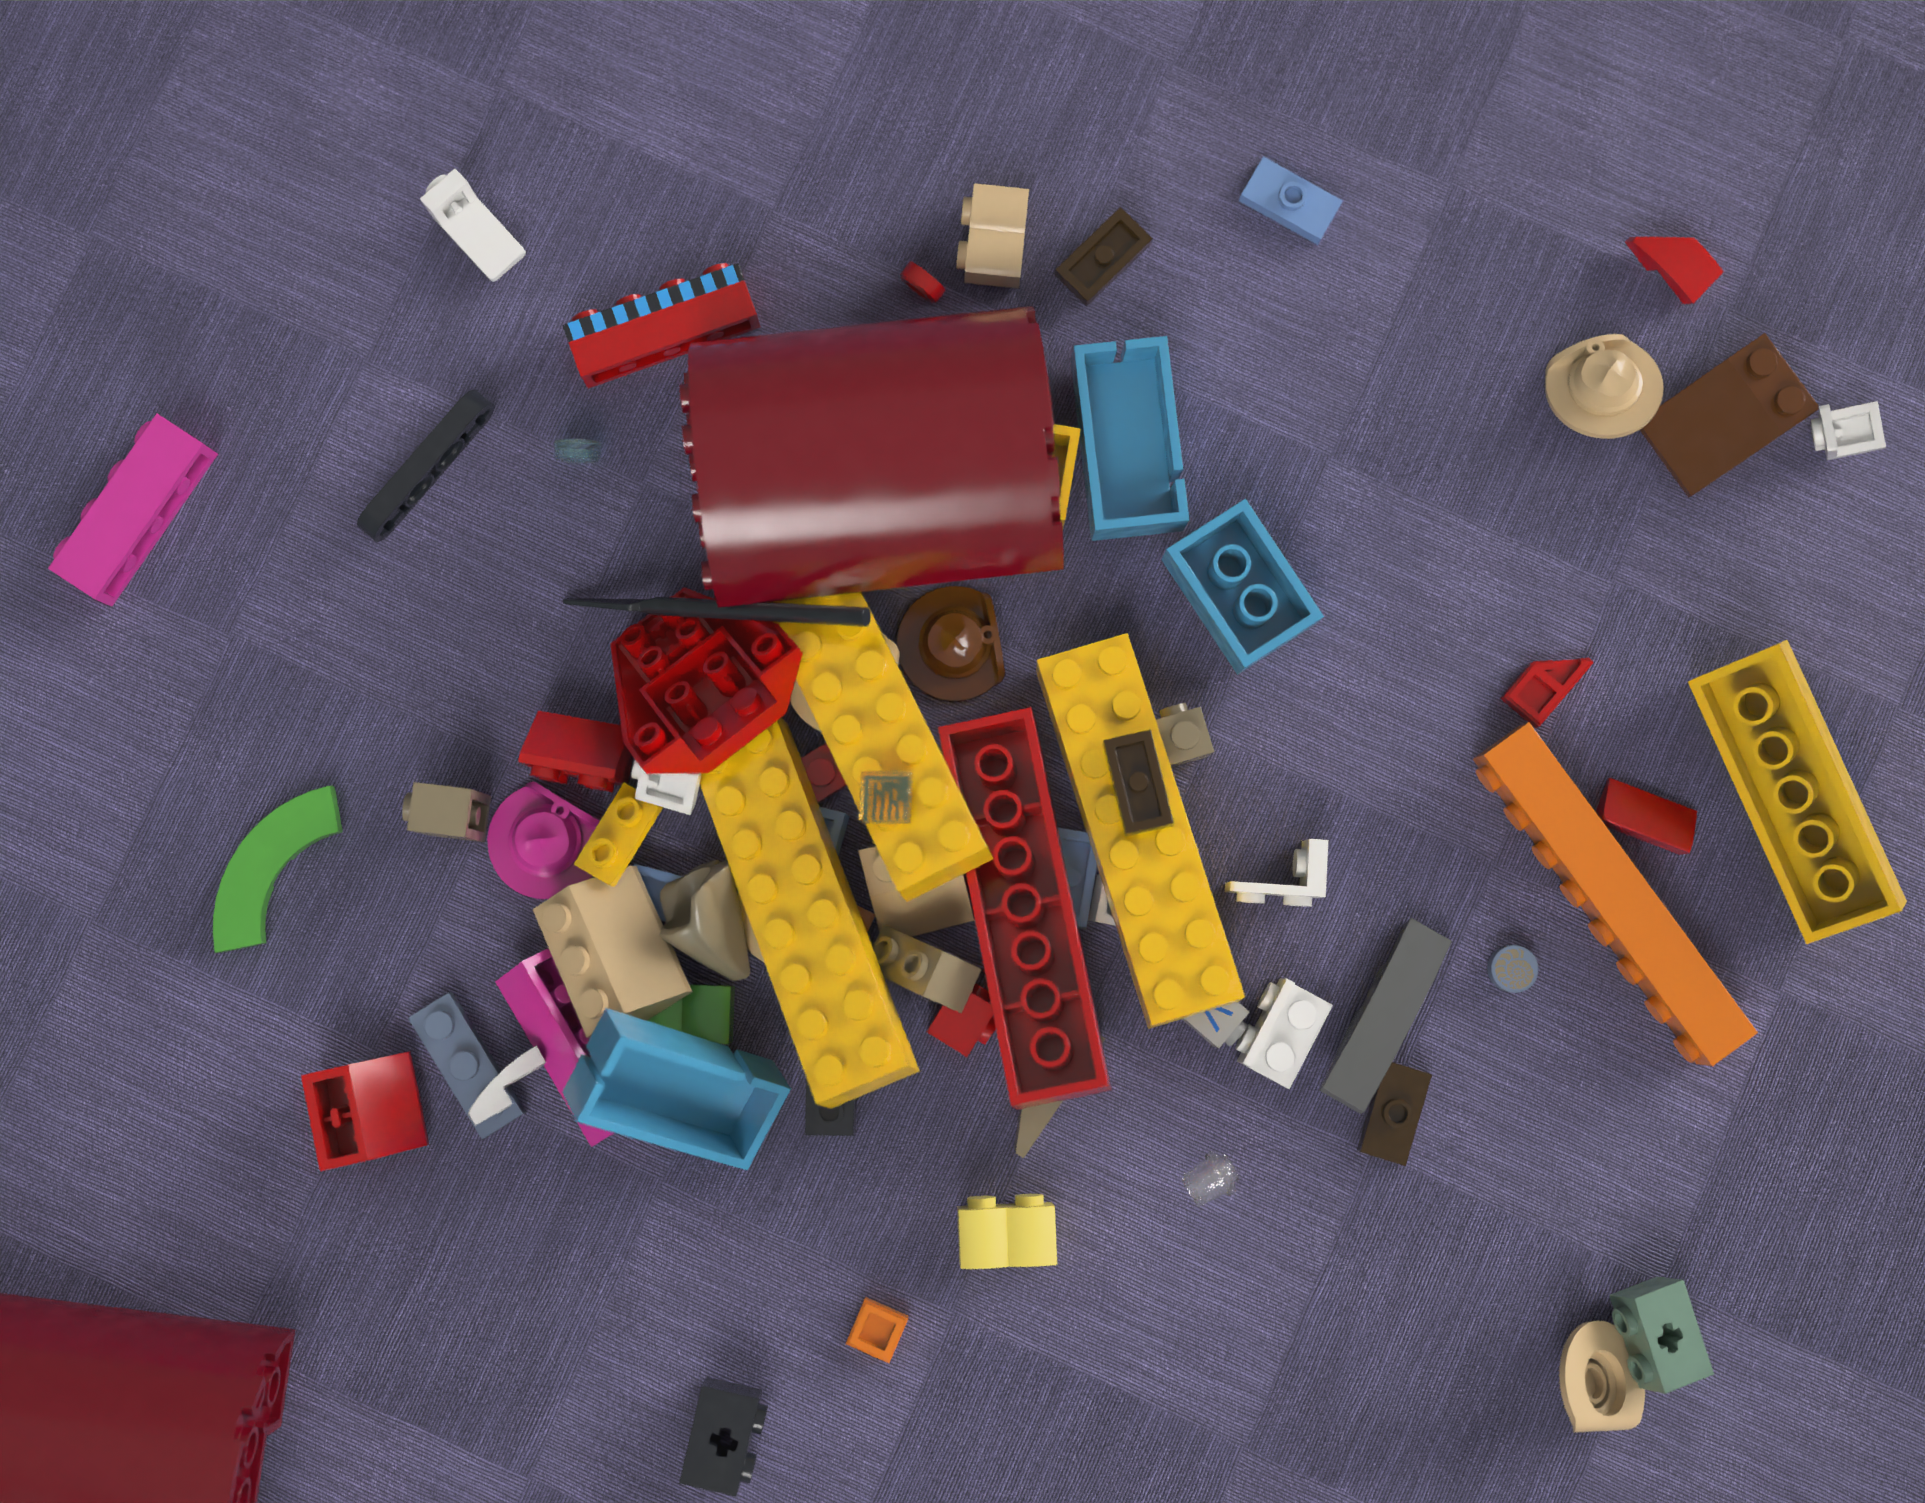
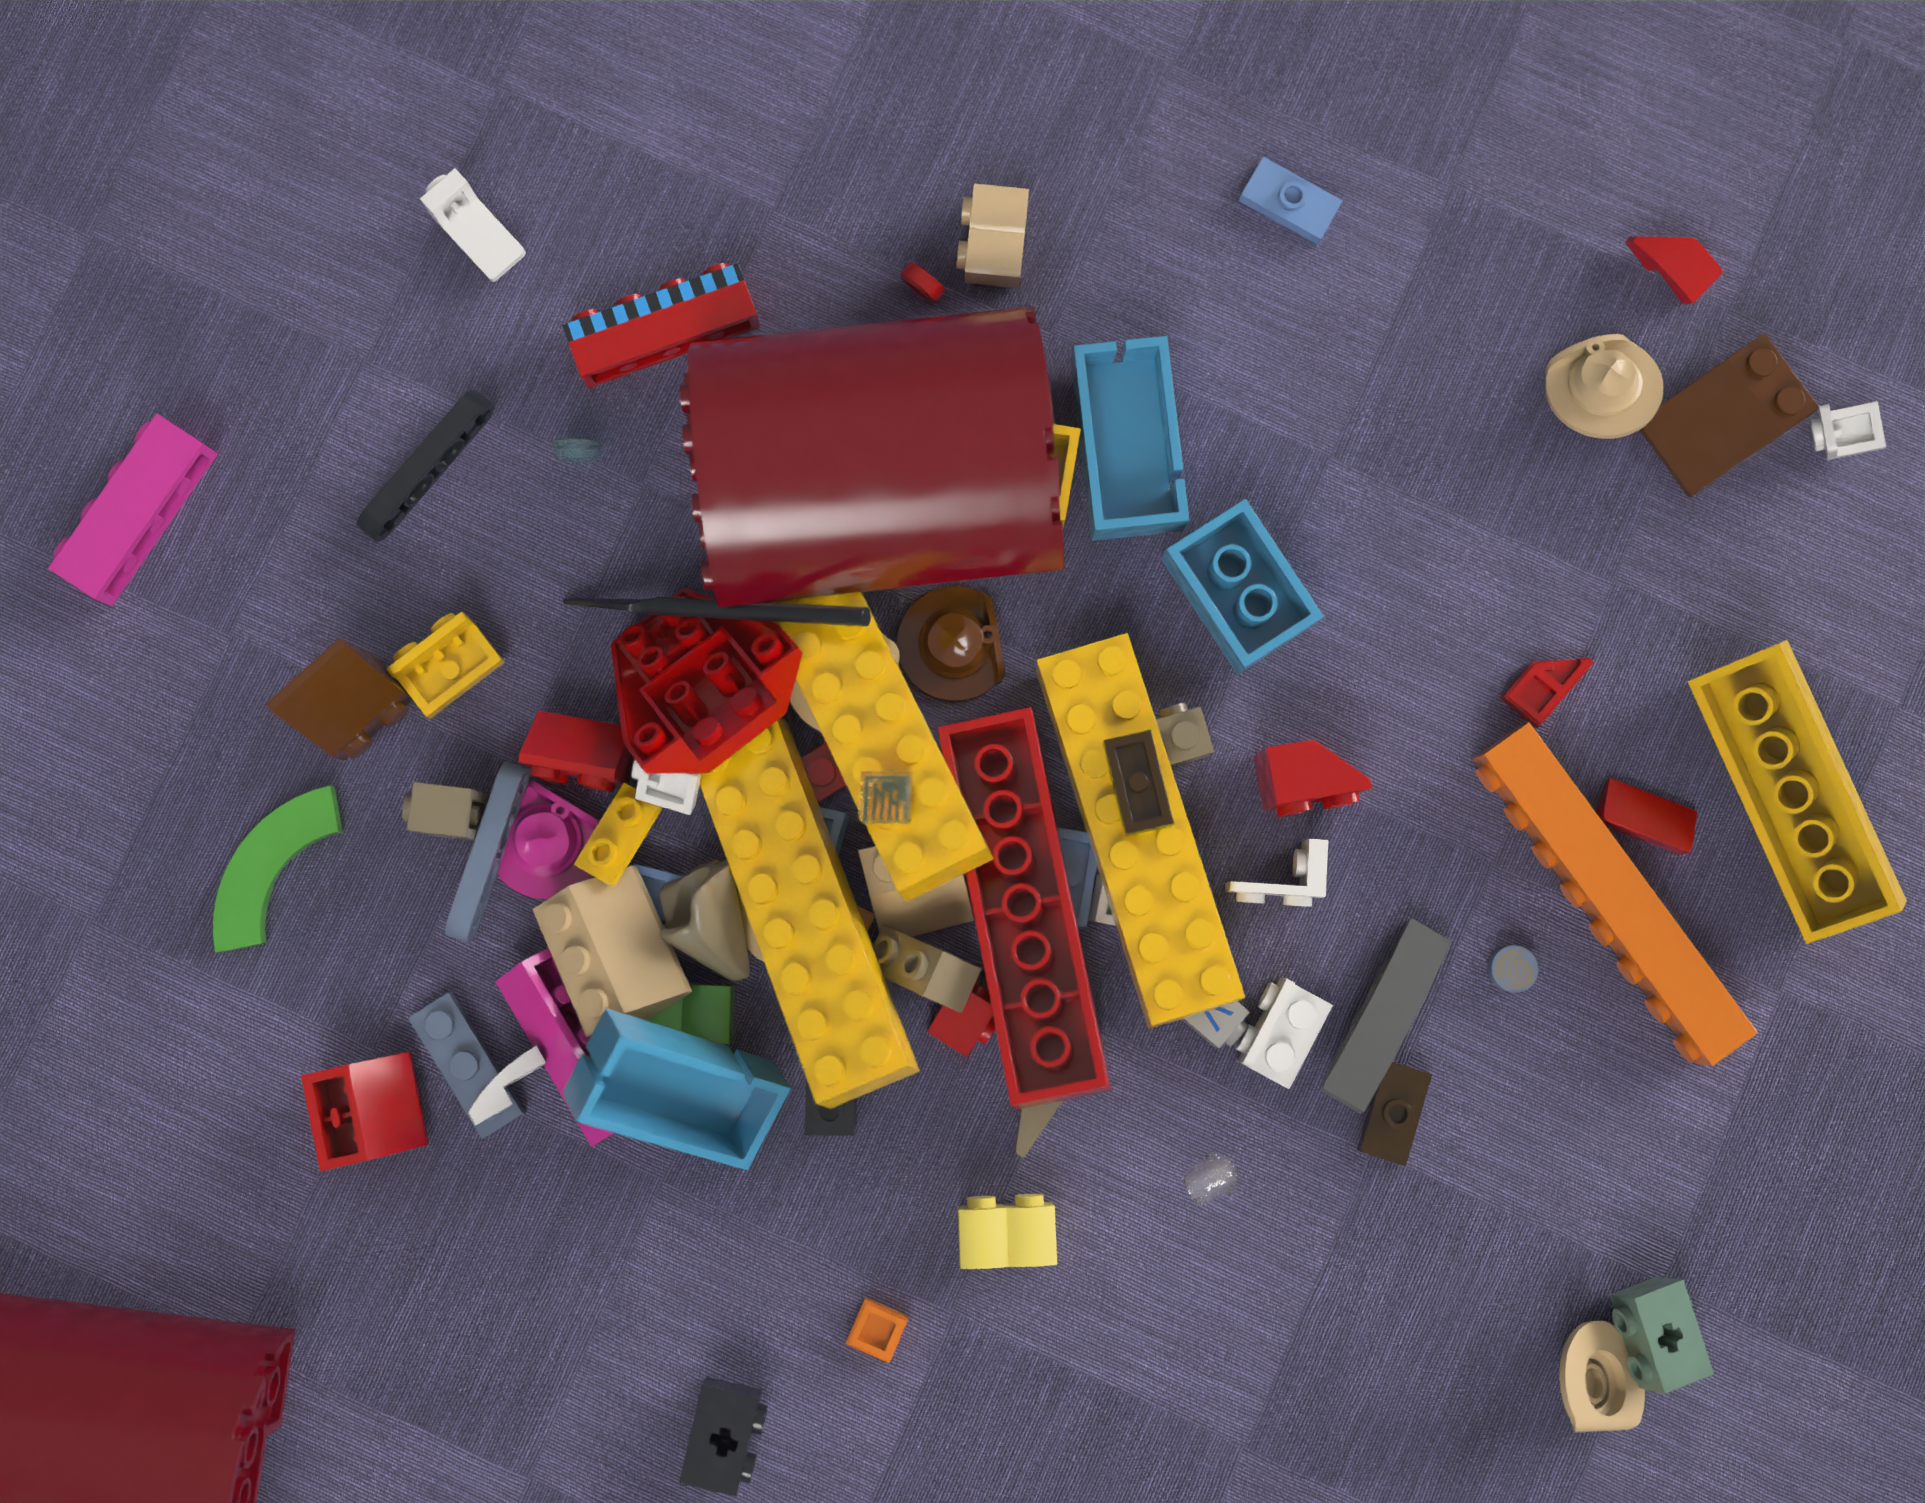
dark brown plate [1055,207,1153,307] -> none
none -> reddish brown slope [265,637,413,761]
none -> yellow bracket [386,612,505,719]
none -> sand blue beam [445,761,530,943]
none -> red slope [1253,740,1372,817]

